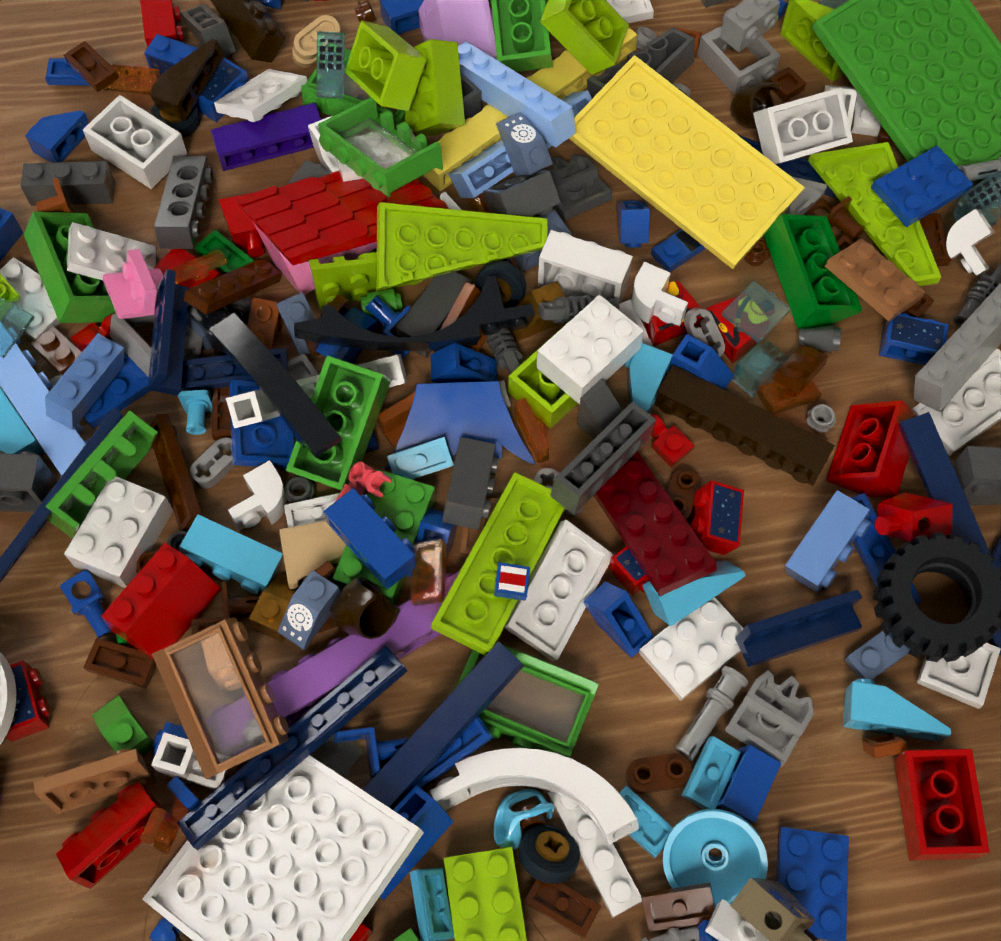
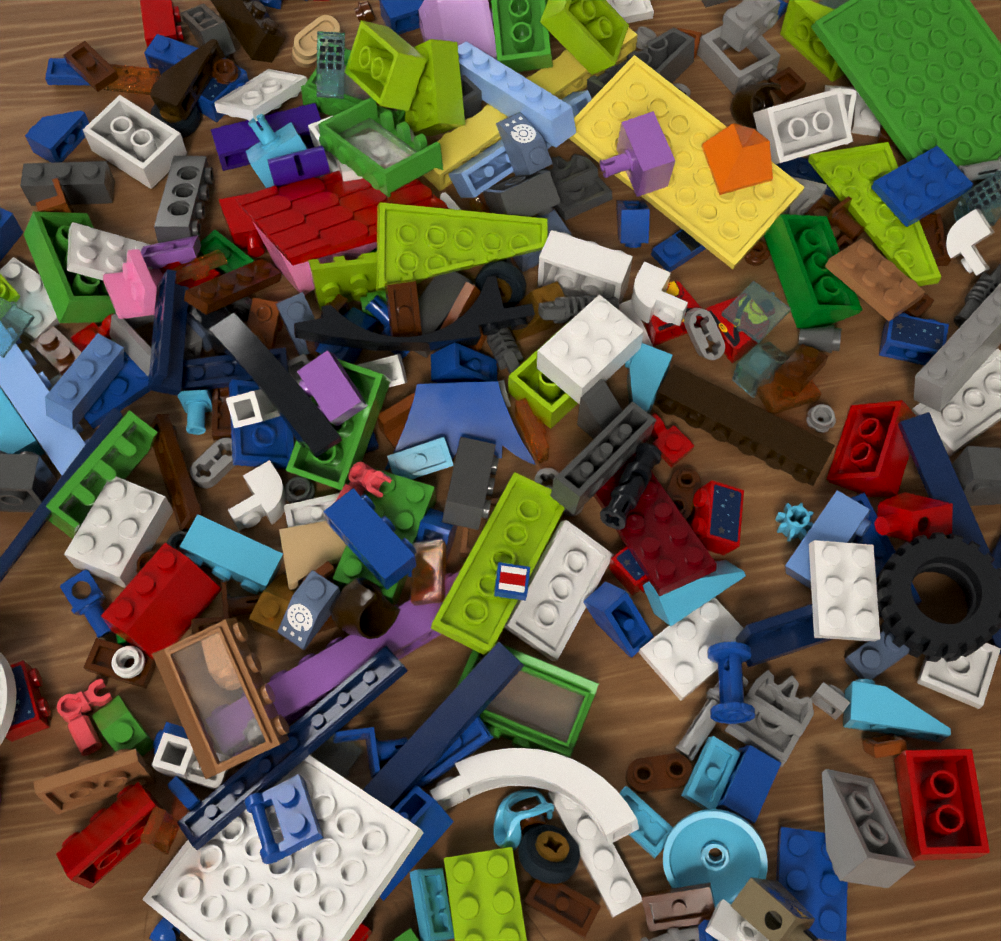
blue slope [668,334,734,390] -> none
none -> coral bar [57,679,113,756]
none -> white plate [112,646,145,678]
none -> medium lavender plate [141,235,201,269]
none -> reddish brown plate [212,59,239,84]
none -> plate [244,774,324,864]
none -> medium azure brick [245,114,308,188]
none -> dark purple pin [267,145,330,187]
none -> medium lavender brick [297,350,368,426]
none -> reddish brown plate [385,279,422,337]
none -> medium lavender brick [600,111,675,197]
none -> black piece [600,443,662,530]
none -> orange slope [702,123,773,195]
none -> blue hose [707,642,755,724]
none -> medium azure gear [775,503,814,542]
none -> white plate [809,540,880,642]
none -> light grey plate [811,682,851,720]
none -> light grey slope [822,769,916,888]

